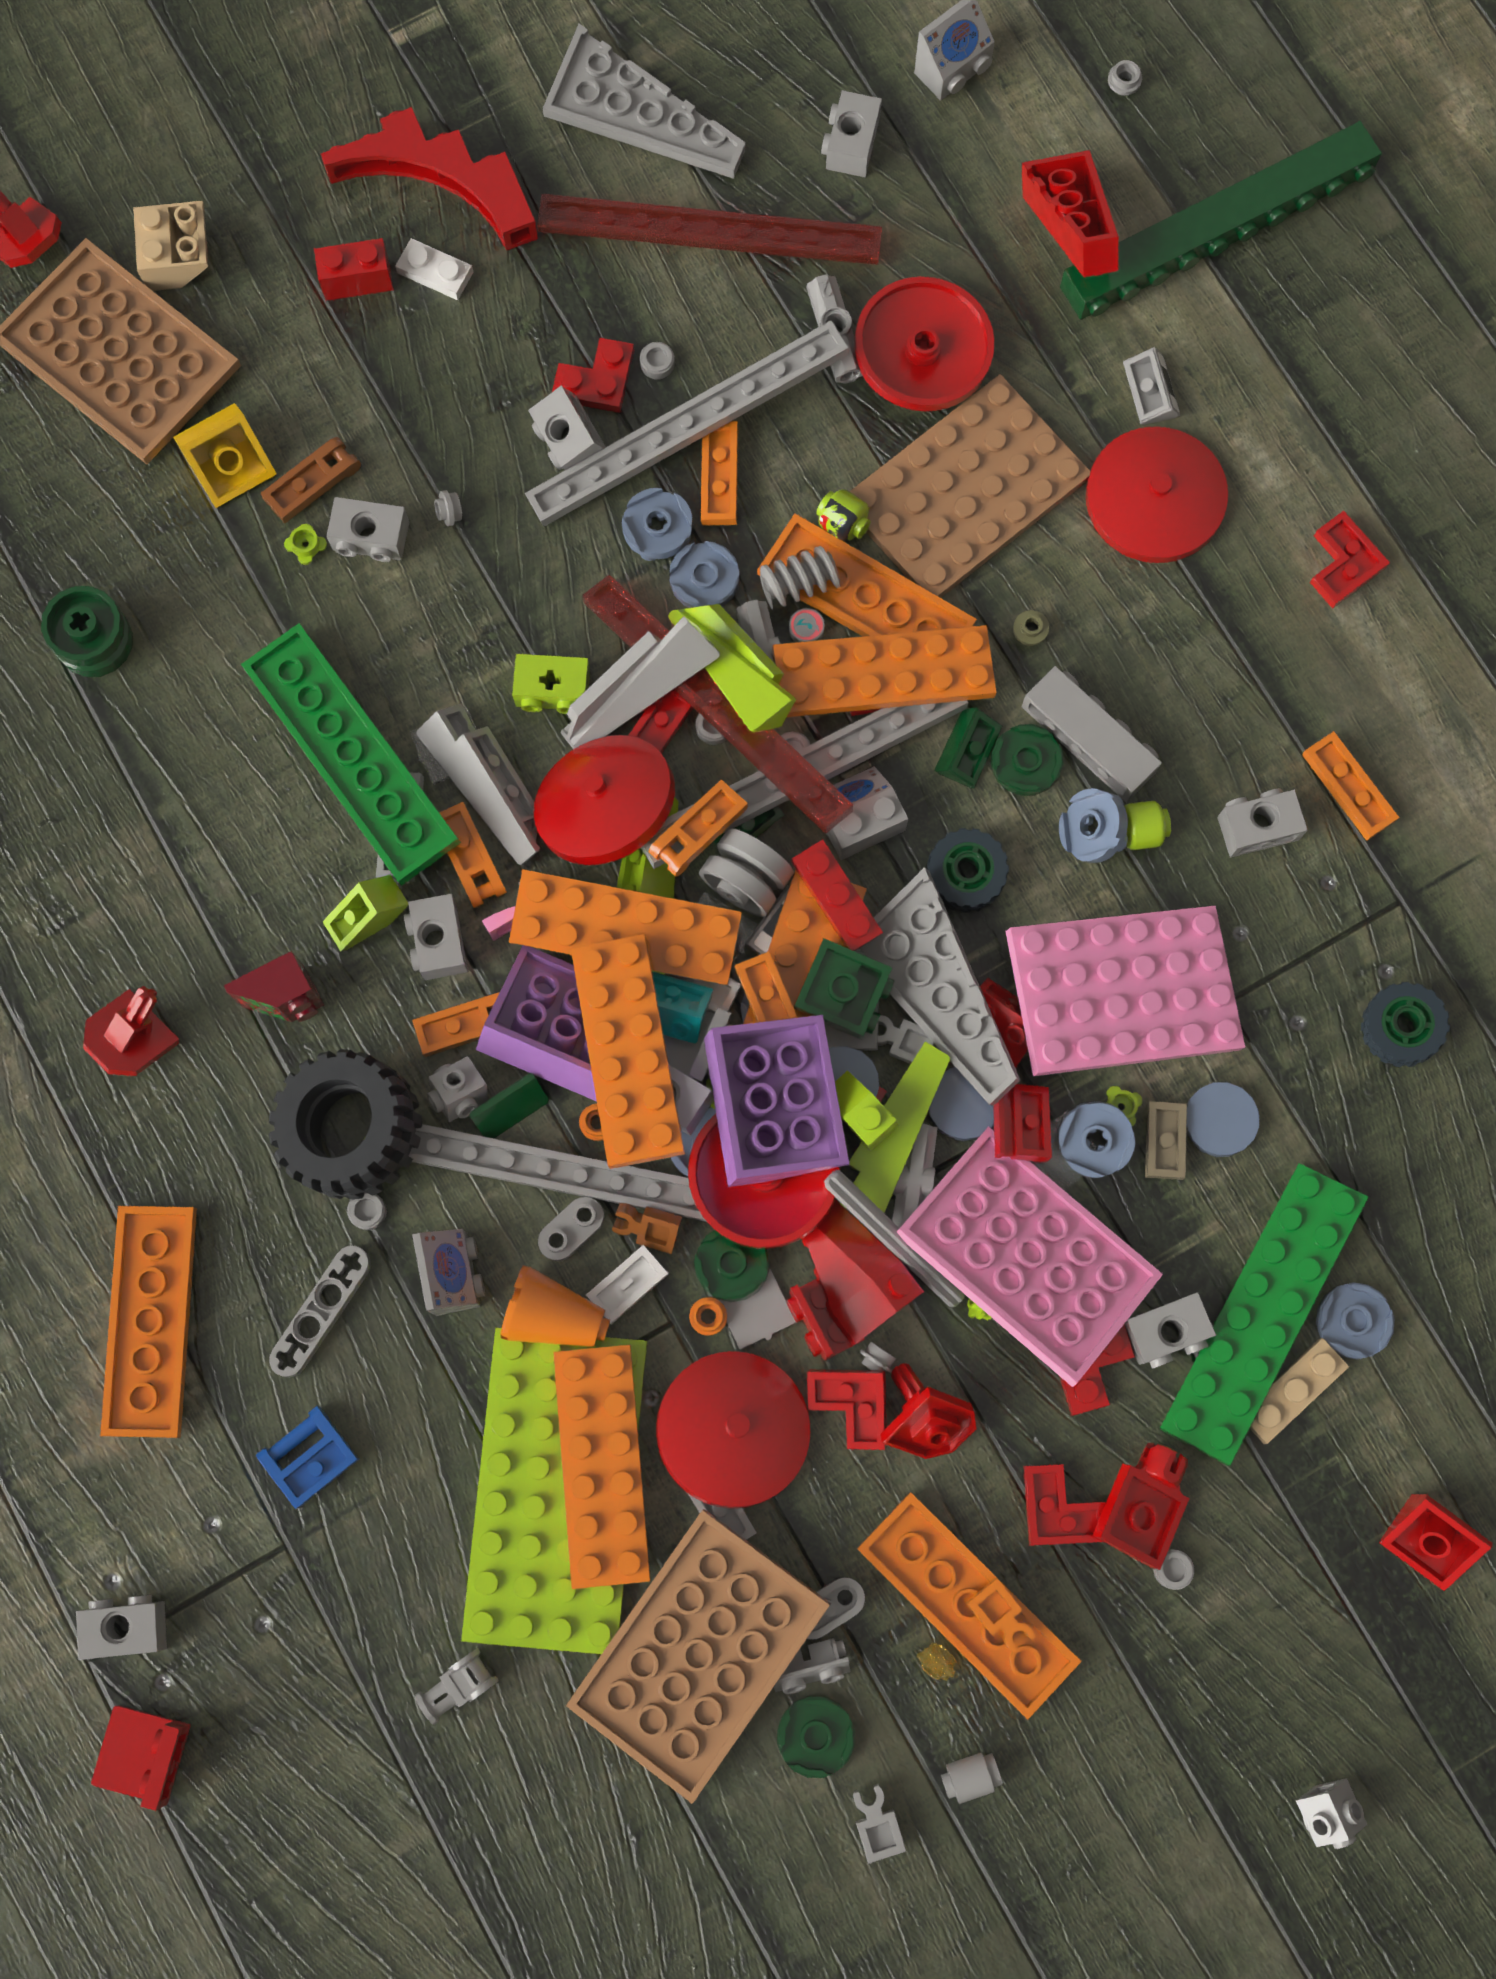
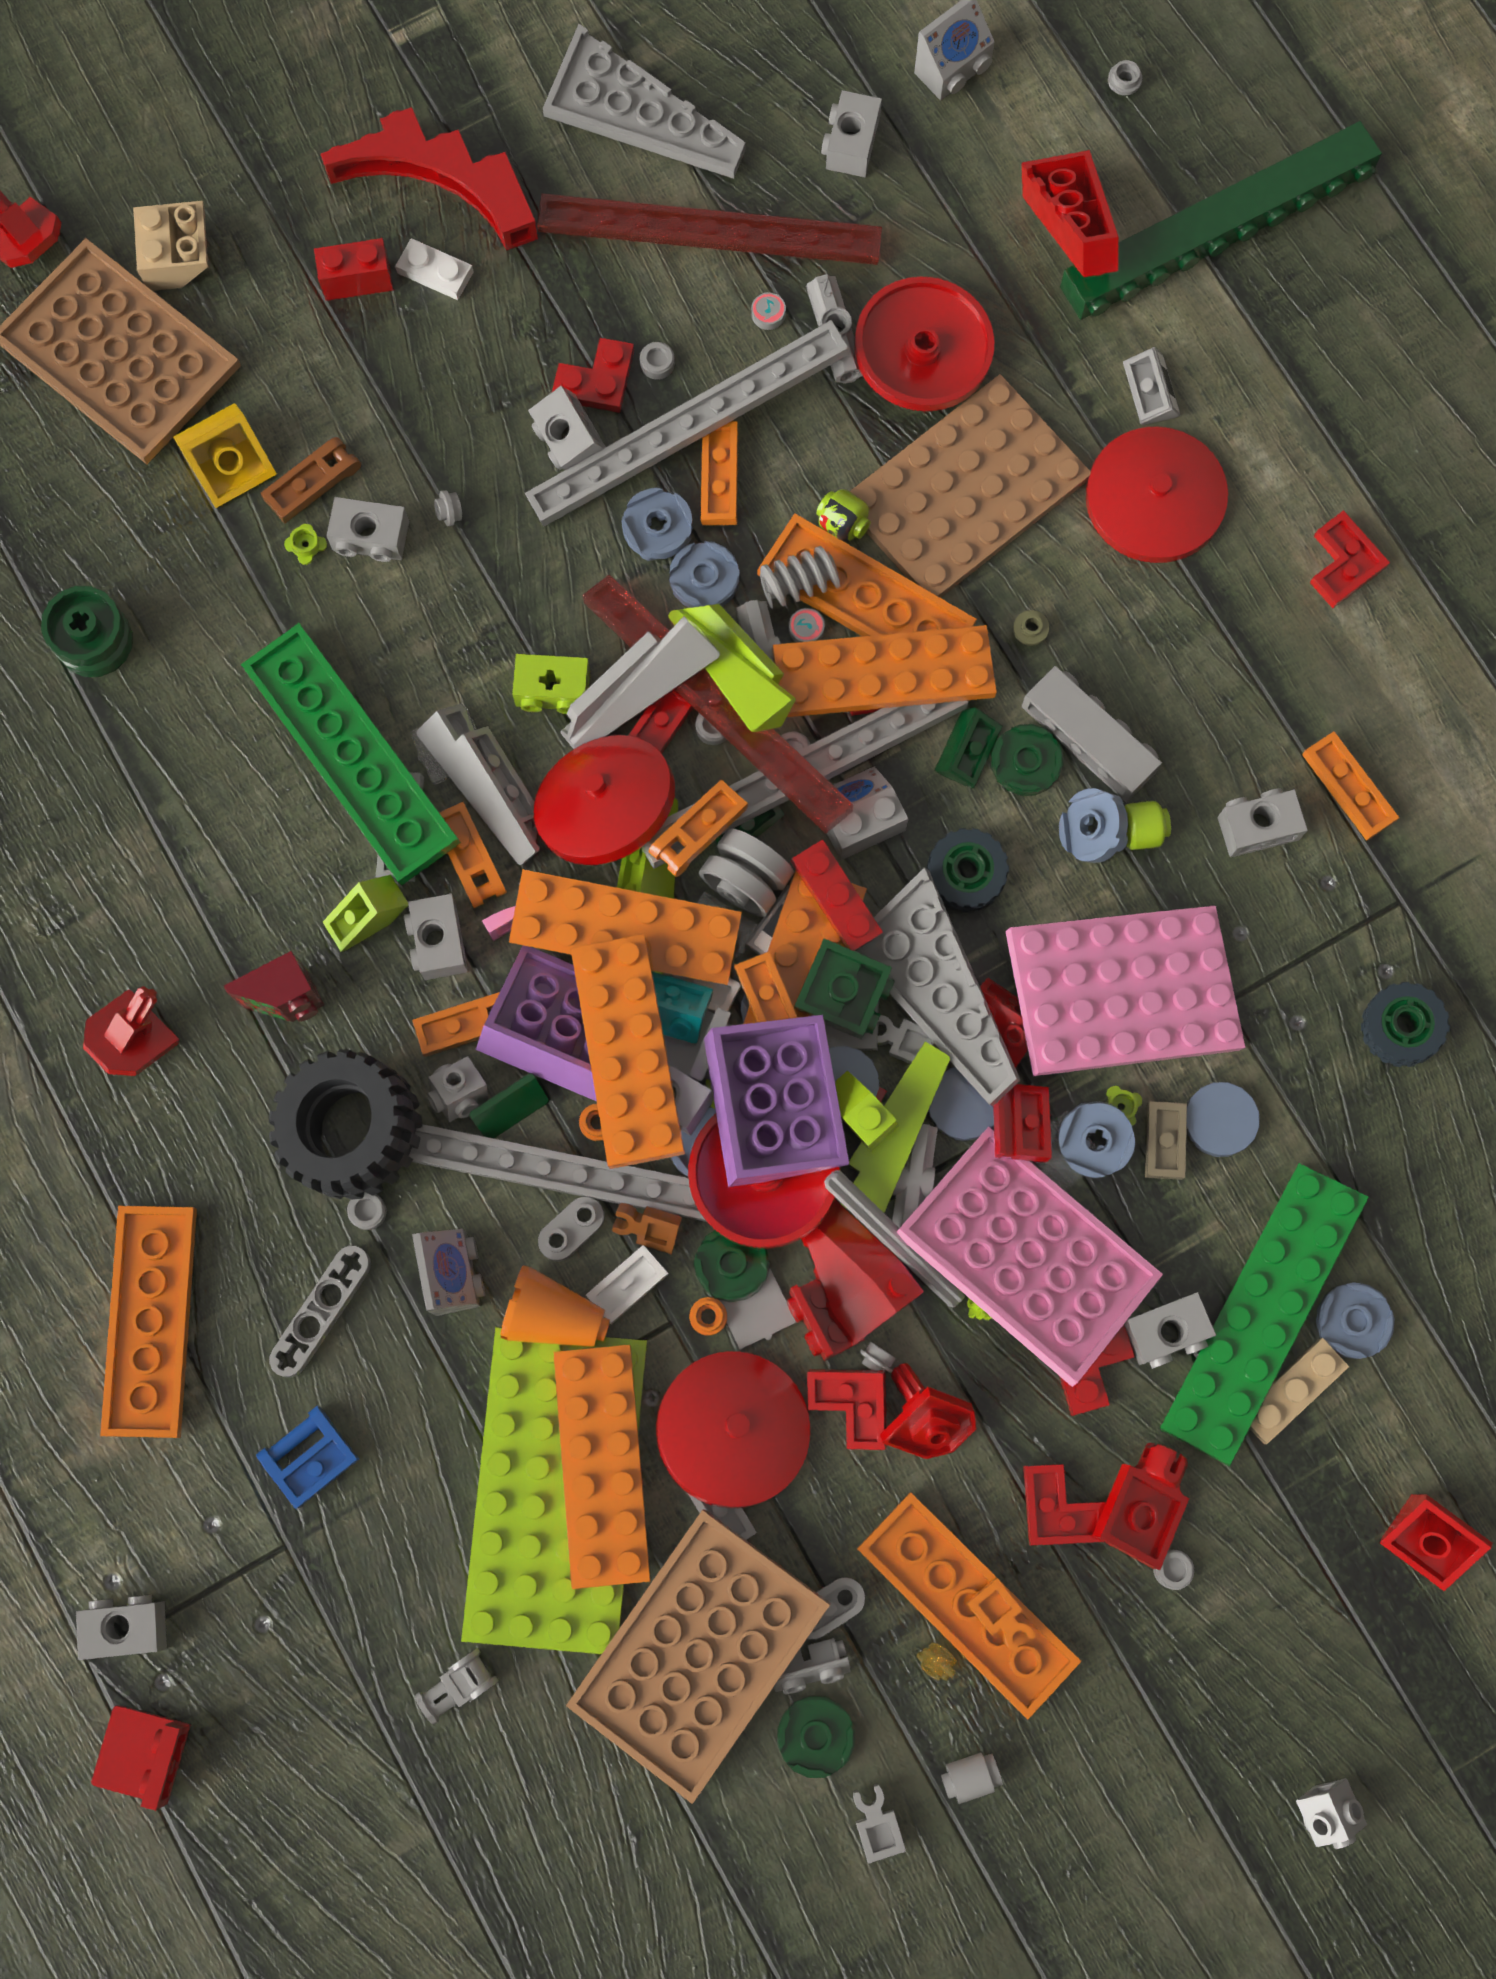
none -> light grey tile [751,292,786,330]

